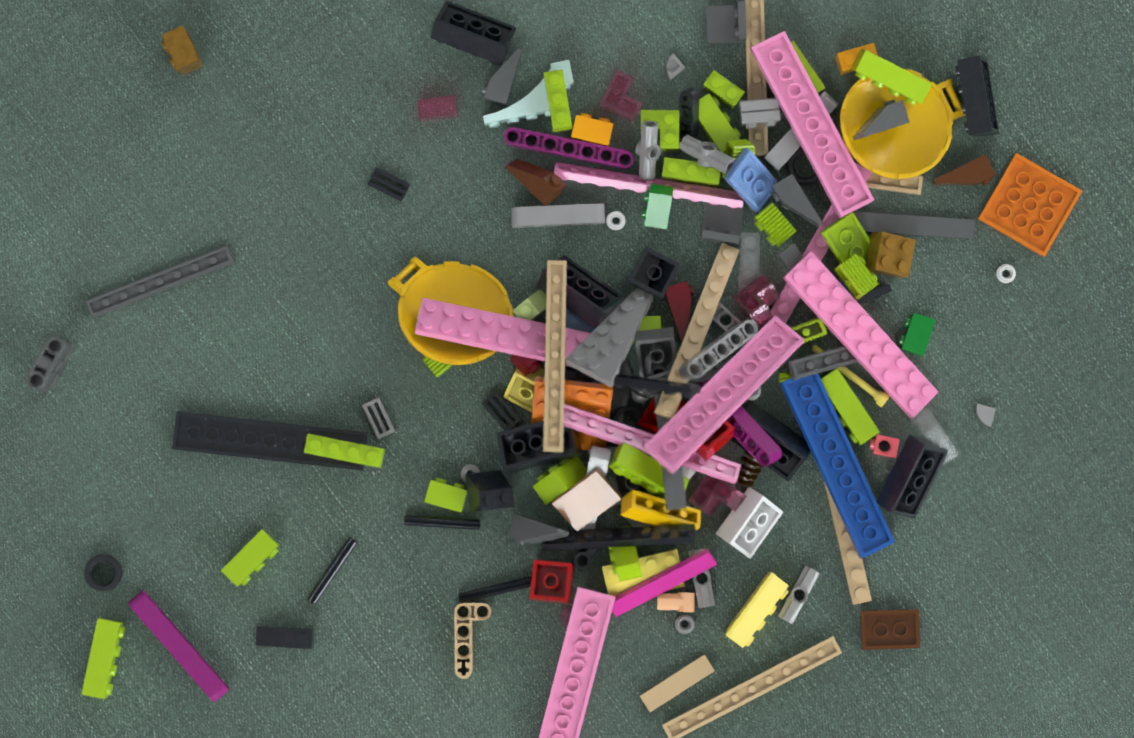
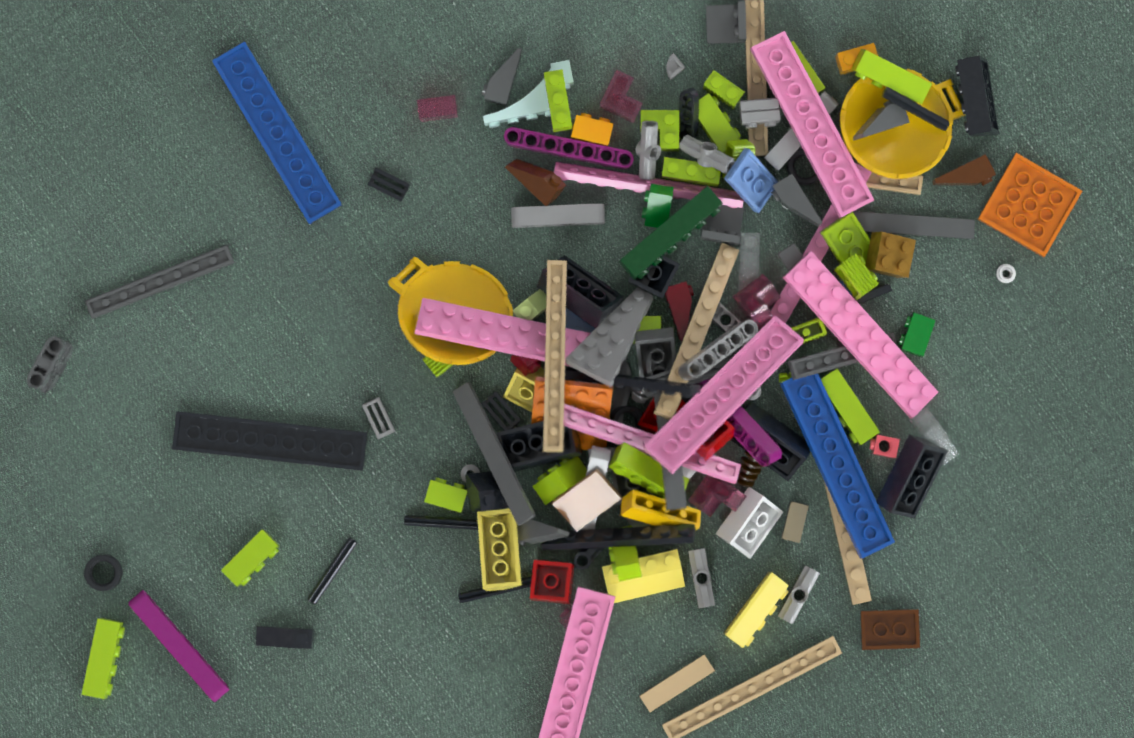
pearl gold brick [161,25,203,75] -> none
lime brick [304,434,385,468] -> none
black slope [430,0,517,65] -> none
tan beam [454,602,491,679] -> none
white plate [606,211,626,230] -> none
dark pink tile [612,549,717,617] -> none
light nougat piece [657,592,695,612] -> none
light grey plate [675,614,695,634] -> none
lime brick [754,202,797,247] -> none
light yellow piece [811,345,890,408] -> none
light grey tile [976,403,996,427] -> none
none -> blue plate [212,41,342,225]
none -> dark grey tile [453,382,536,525]
none -> light yellow slope [477,509,522,591]
none -> dark green brick [619,186,723,280]
none -> dark tan slope [781,501,809,543]
none -> black axle [882,87,949,131]

